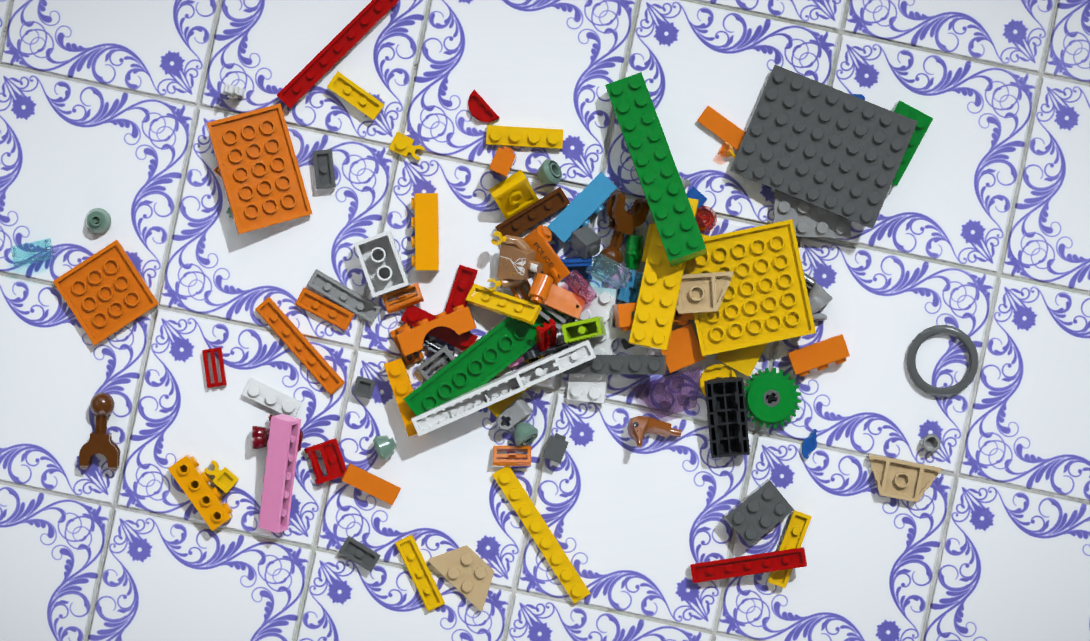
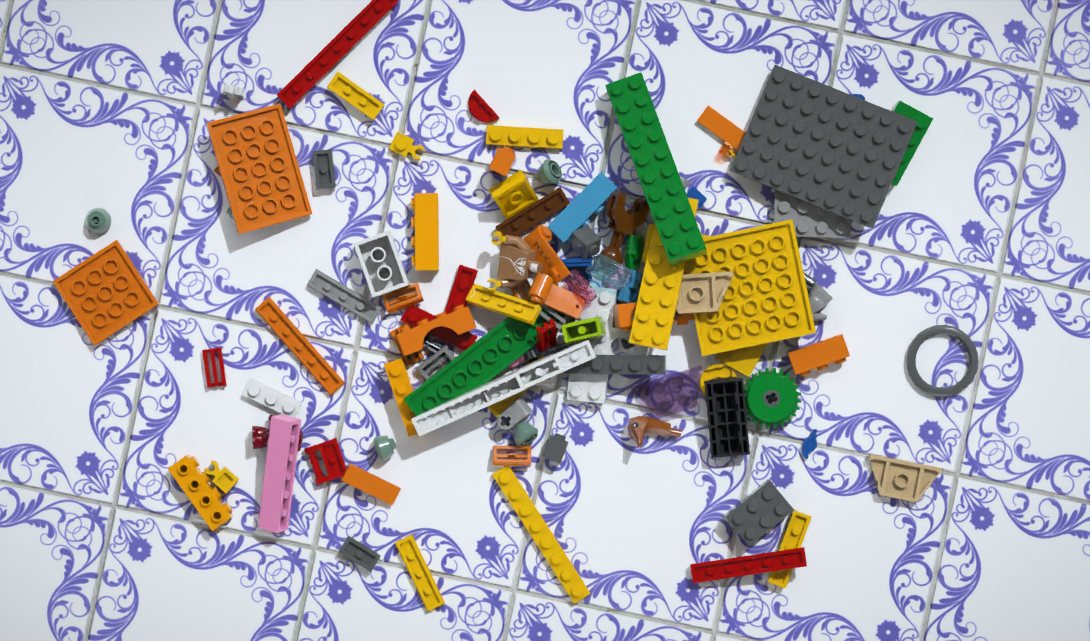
clear light blue hinge [11,238,55,267] -> none
reddish brown piece [79,392,121,472] -> none
orange tile [295,287,355,331] -> none
dark grey plate [352,376,376,400] -> none
tan wing [428,545,495,611] -> none
orange tile [661,323,706,373] -> none
clear red cone [695,206,717,232] -> none
light grey tile [921,434,941,452] -> none

